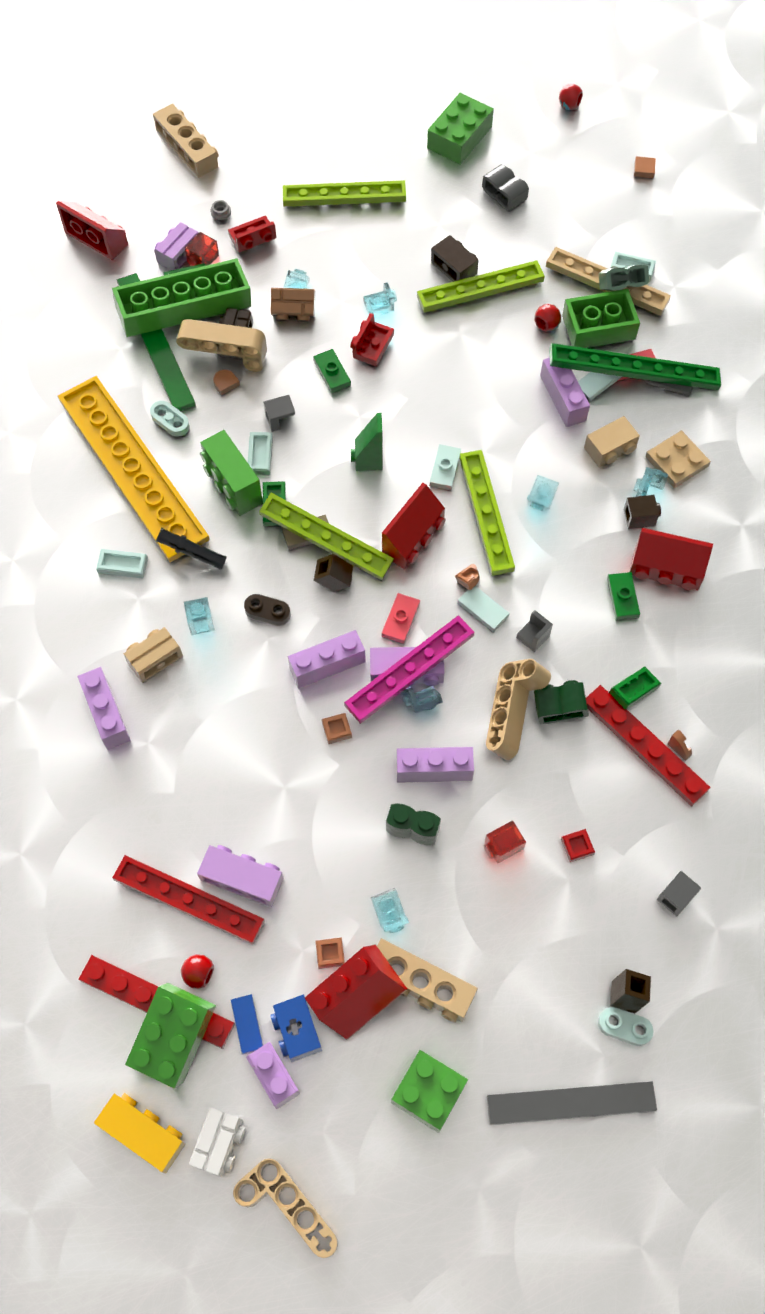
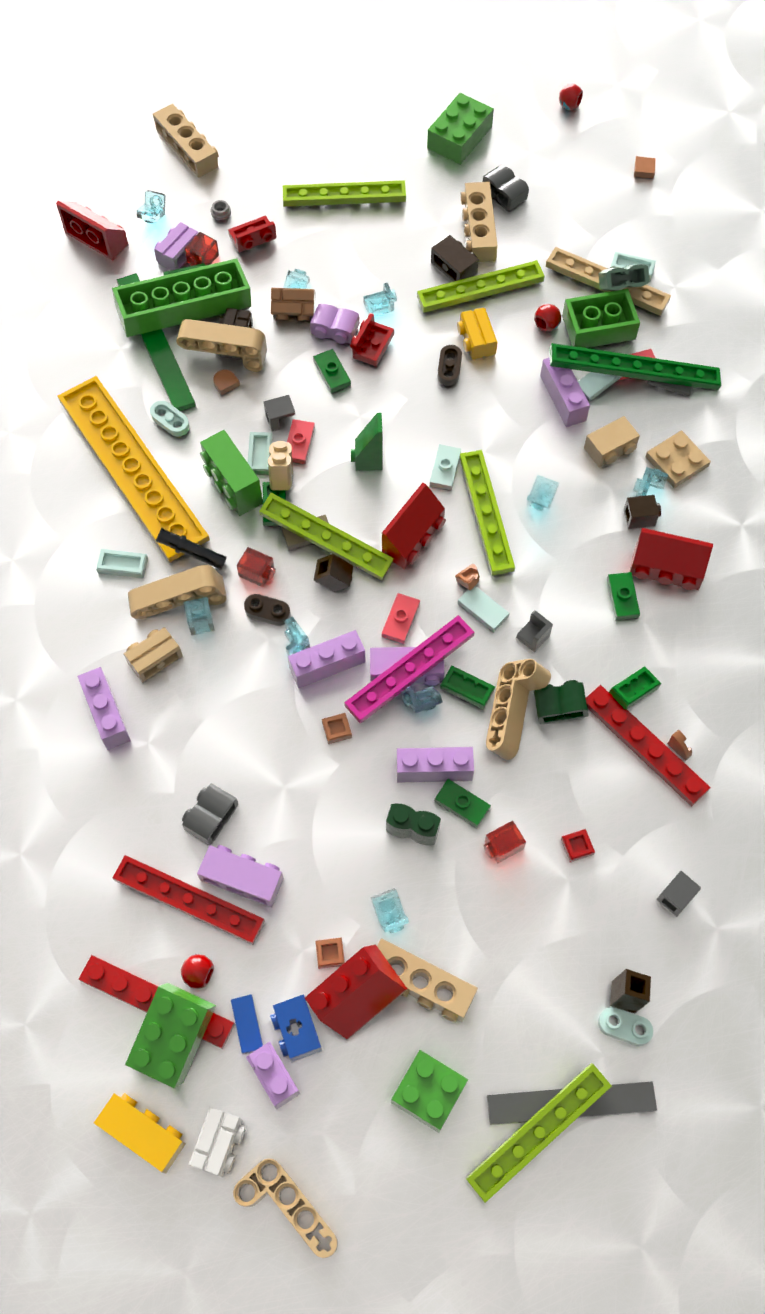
none -> tan beam [128,565,227,619]
none -> clear light blue bracket [136,190,166,223]
none -> dark grey brick [182,783,238,845]
none -> clear red brick [236,547,276,587]
none -> tan brick [268,441,293,490]
none -> clear light blue bracket [284,616,310,656]
none -> coral plate [287,419,315,464]
none -> lavender brick [310,303,360,344]
none -> green plate [434,779,491,828]
none -> dark brown plate [437,345,462,386]
none -> green plate [440,665,495,710]
none -> yellow brick [457,307,498,360]
none -> tan brick [460,182,498,262]
none -> lime plate [466,1063,612,1203]

